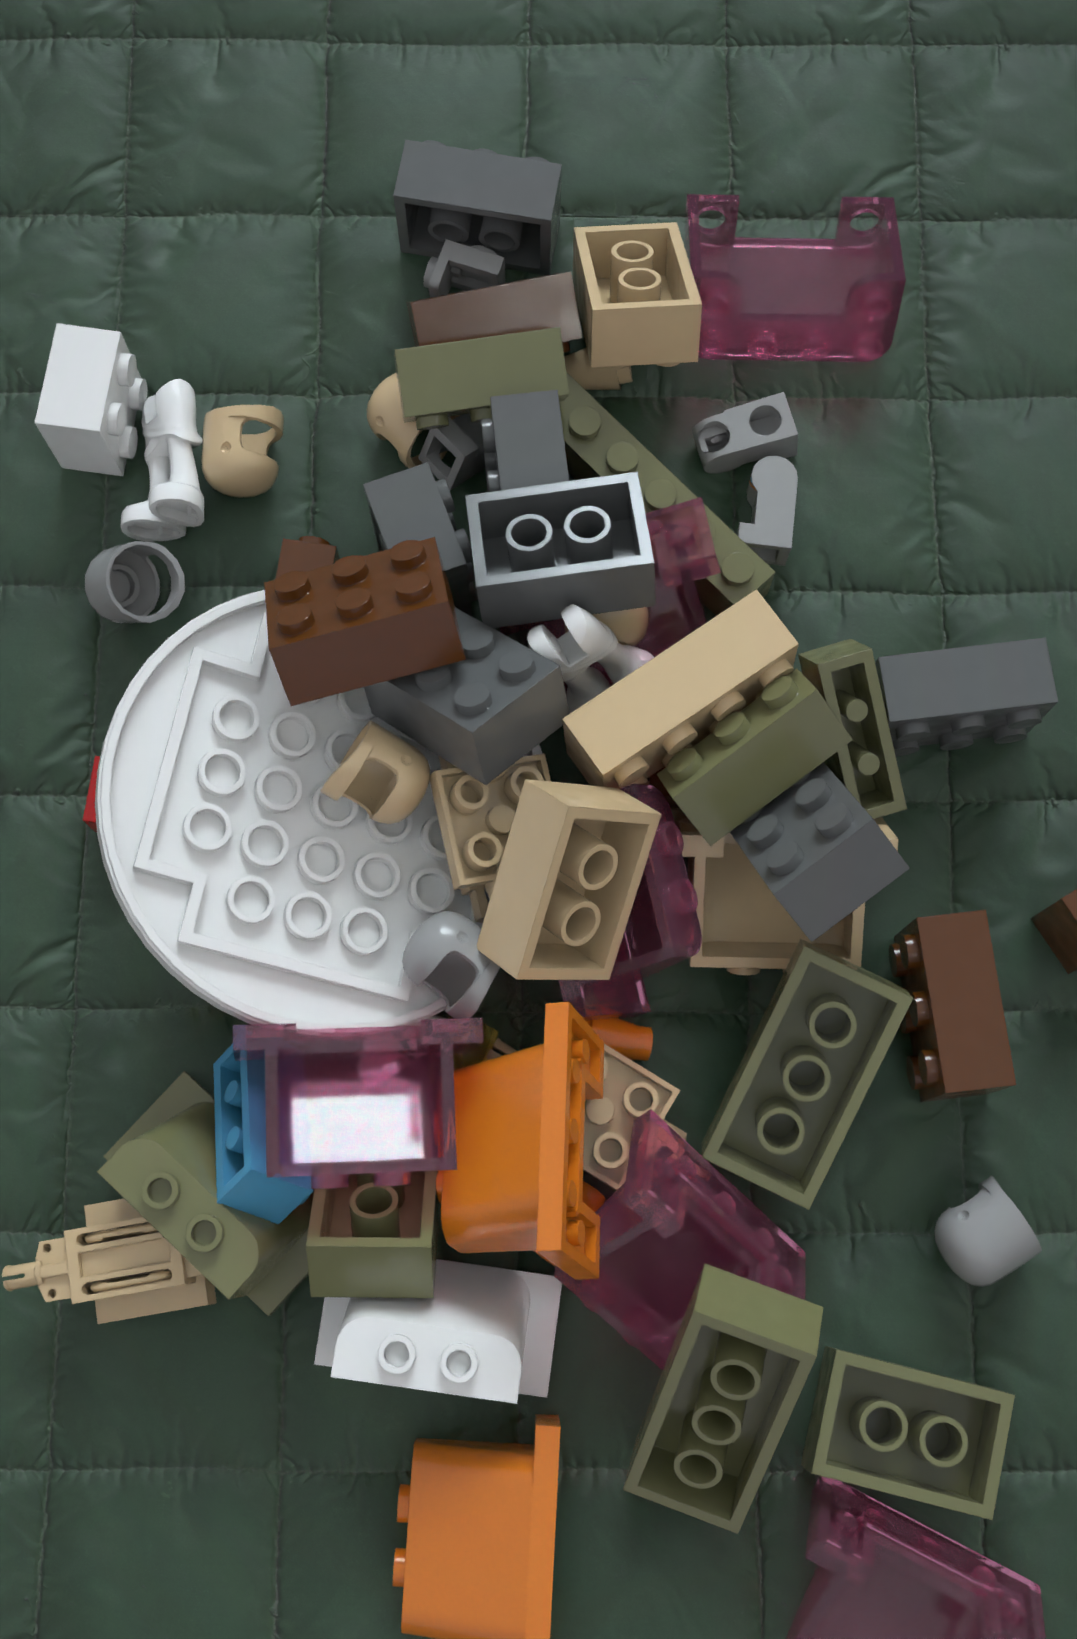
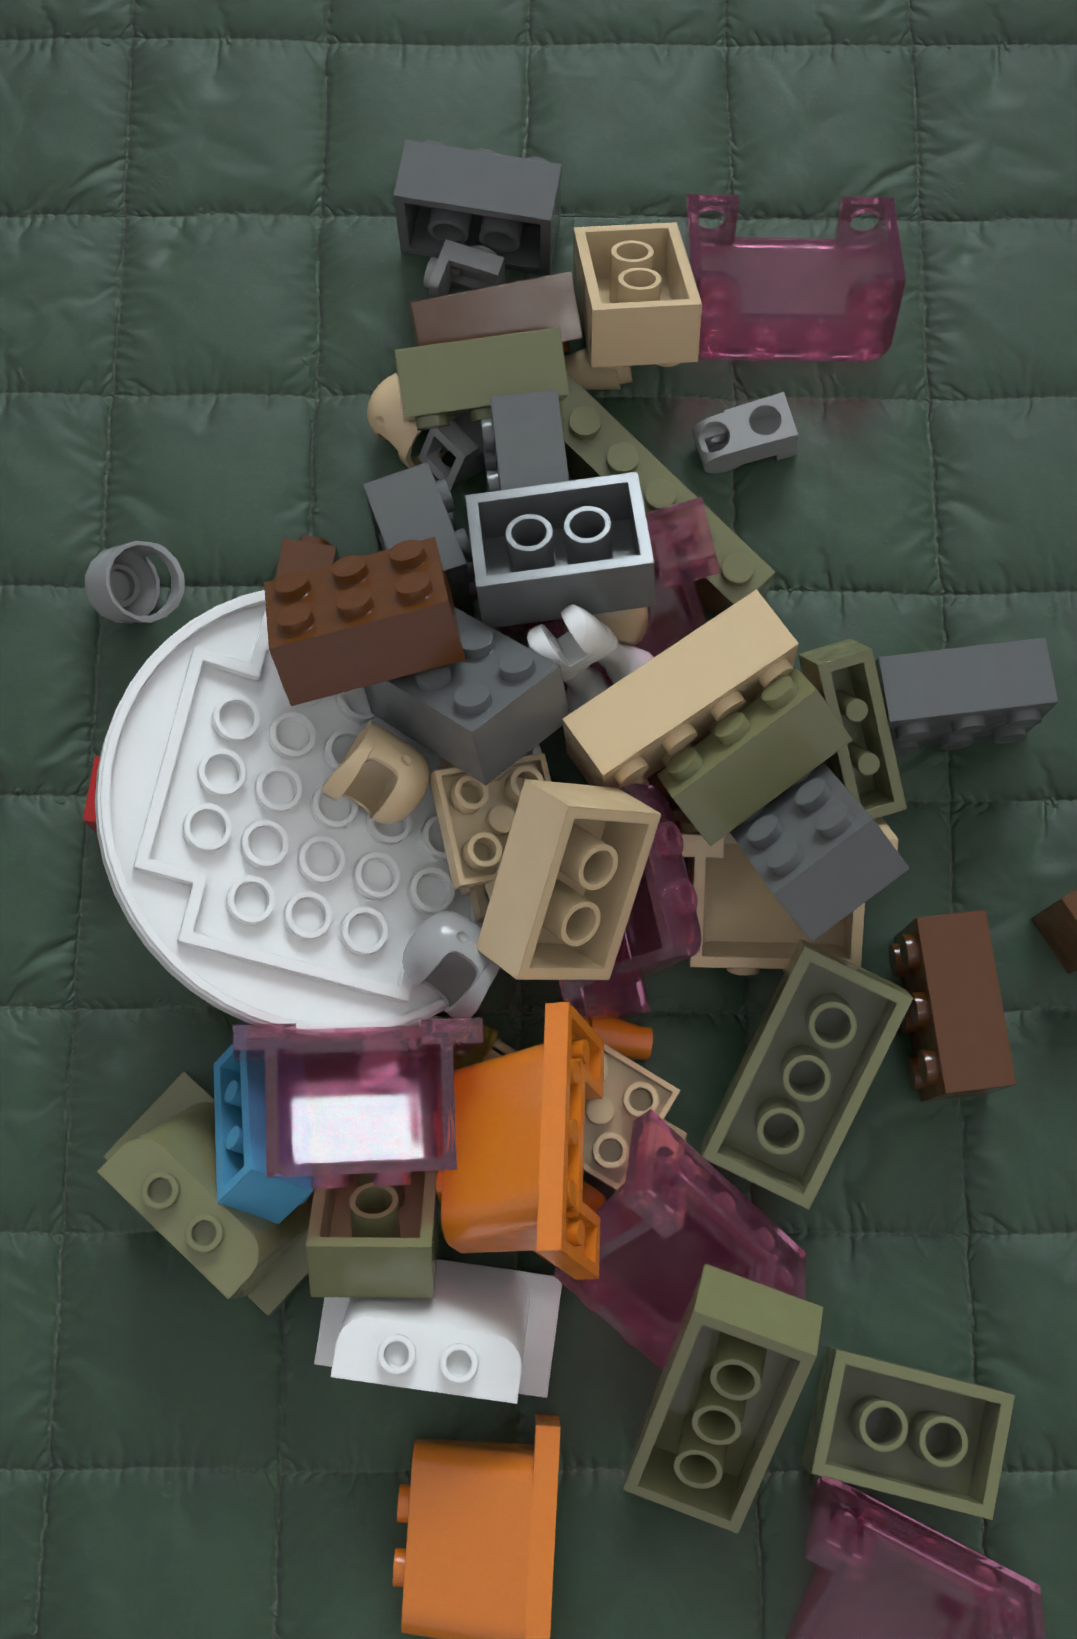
tan piece [2,1198,217,1324] -> none
white brick [35,323,147,476] -> none
white piece [121,379,204,542] -> none
tan helmet [201,405,284,498] -> none
light grey leg [736,456,798,566] -> none
light grey helmet [934,1176,1042,1287] -> none

